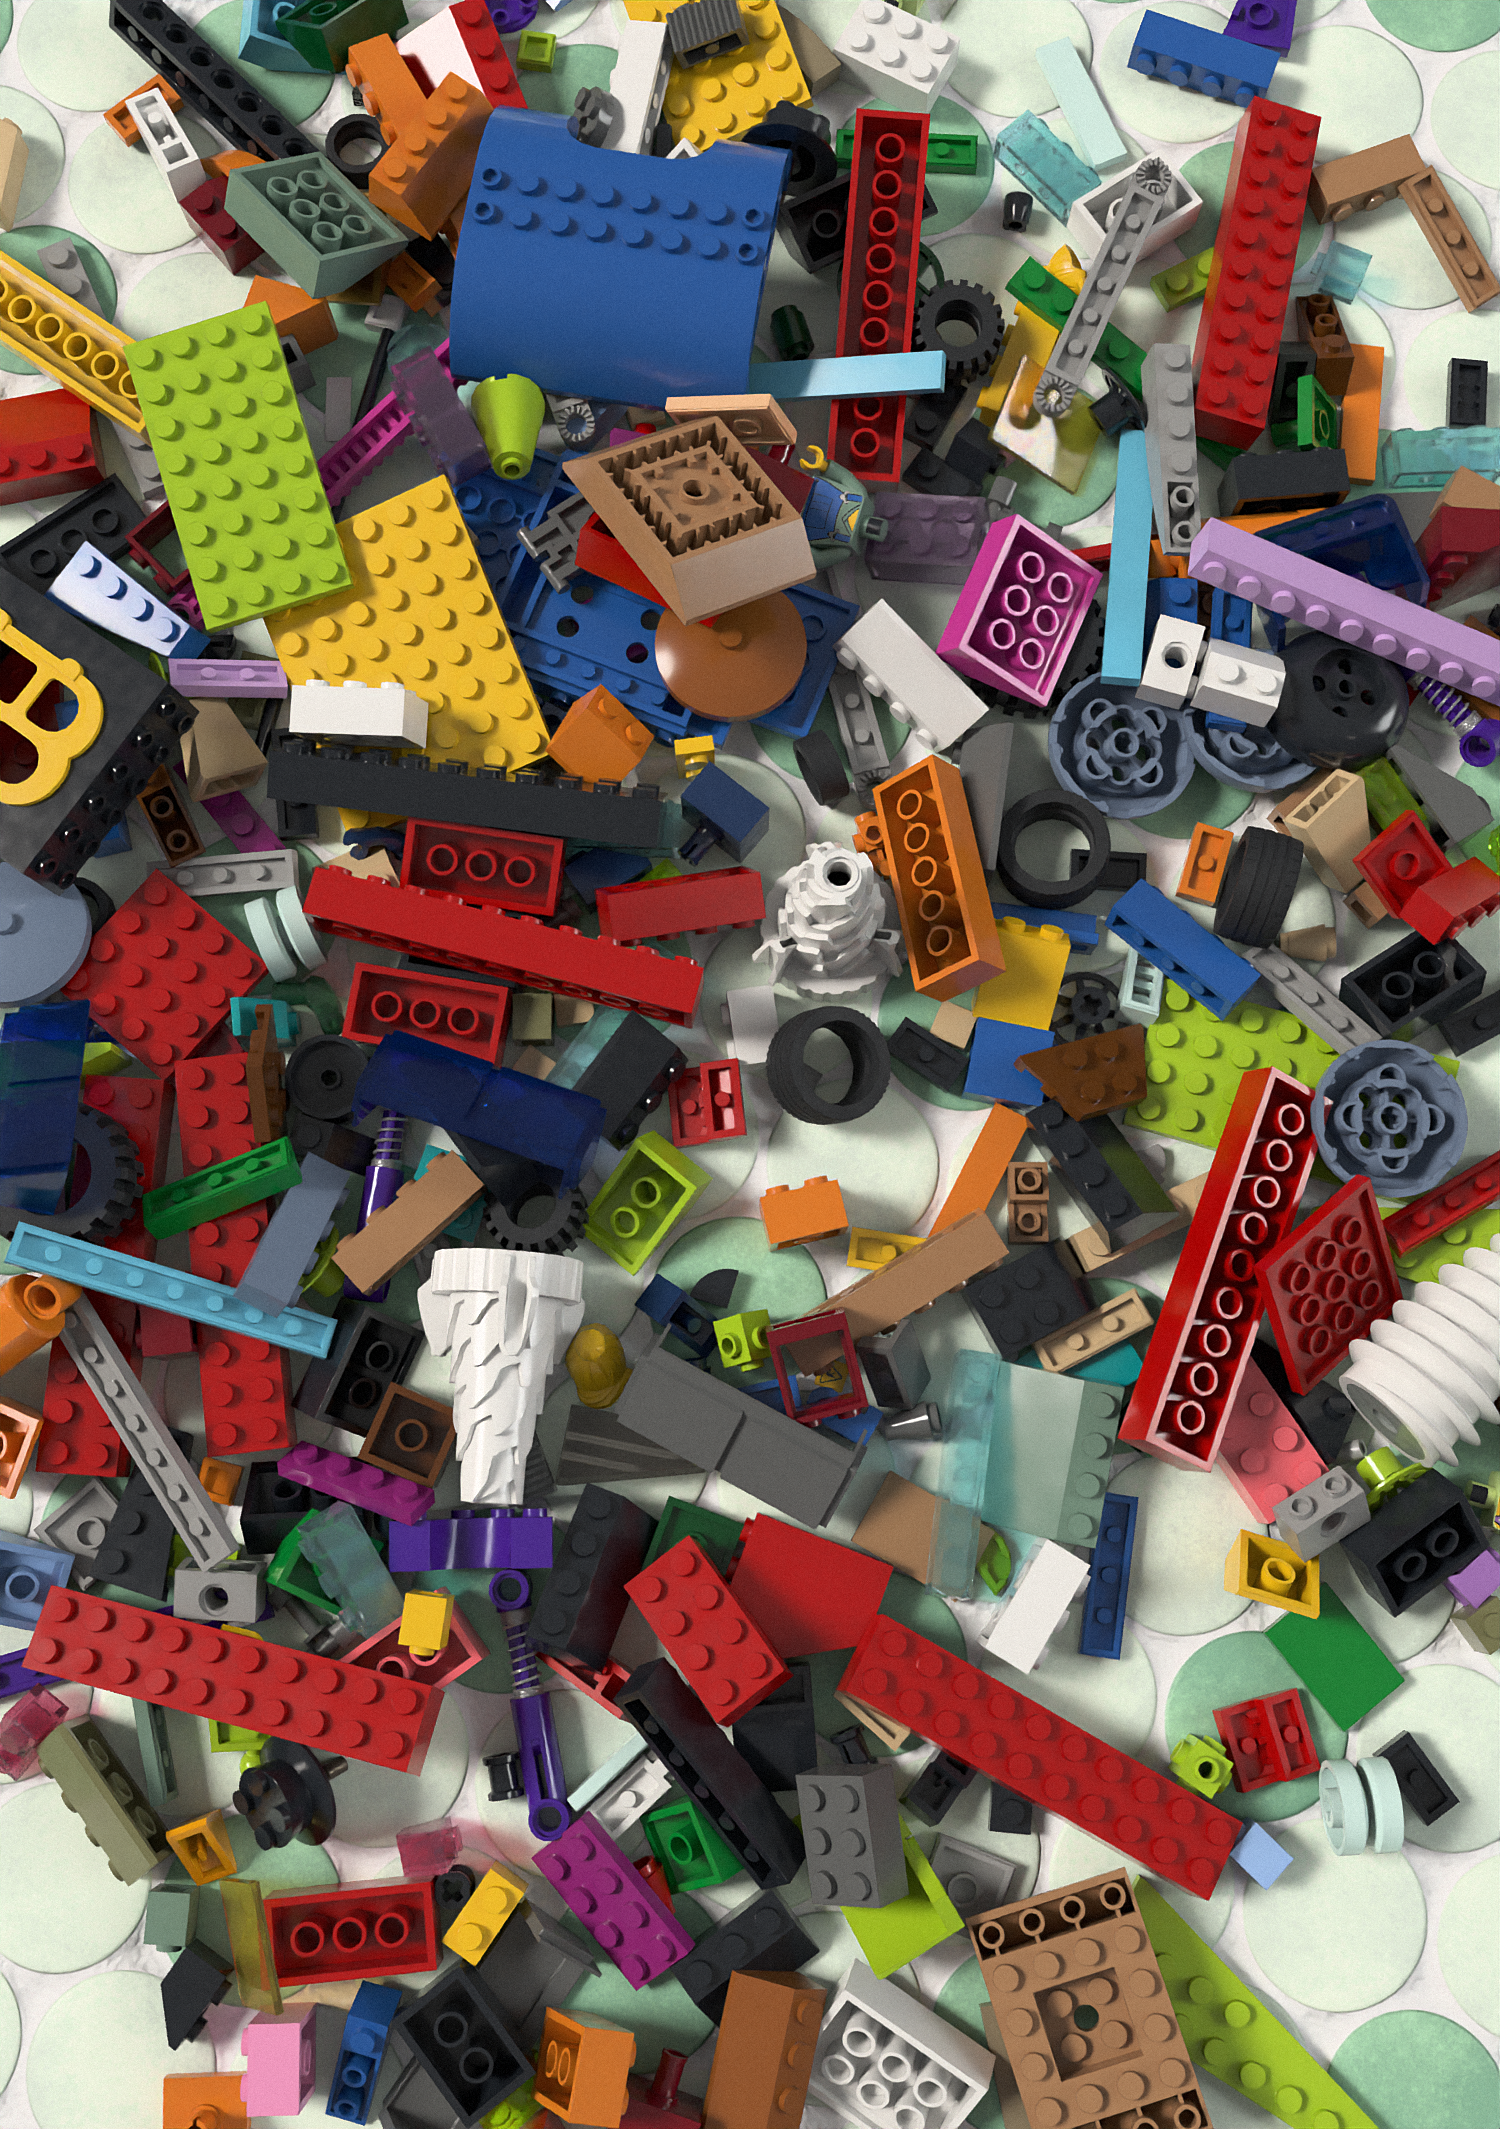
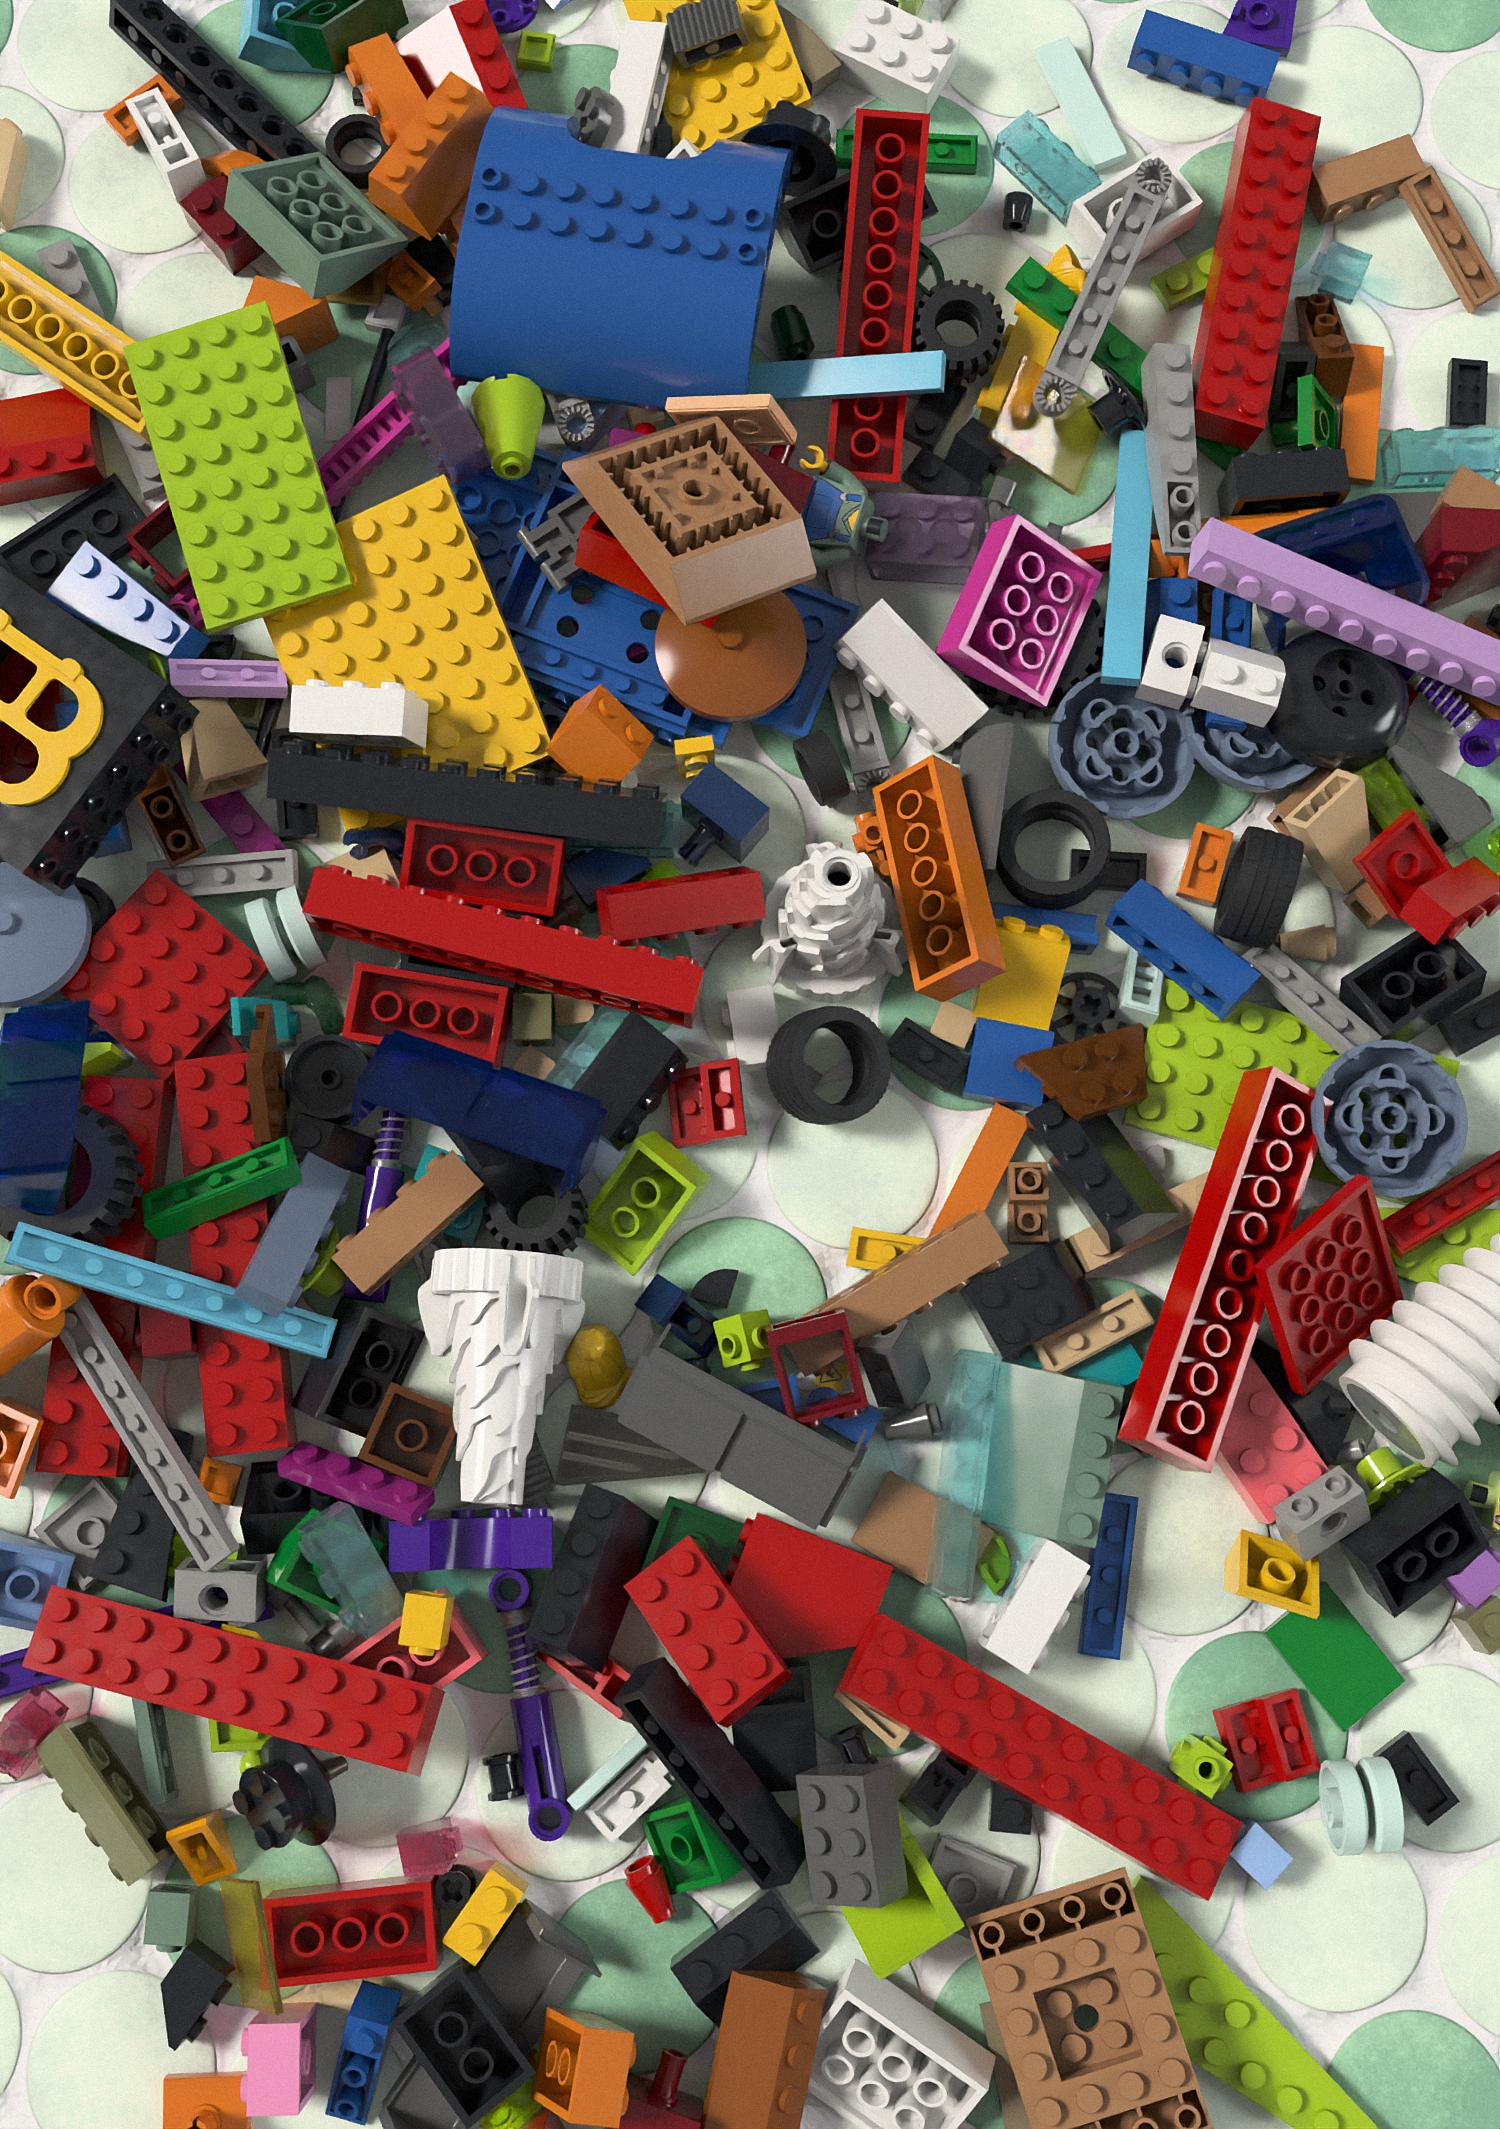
magenta plate [531,1810,696,1991] -> none
orange brick [759,1176,849,1252] -> none

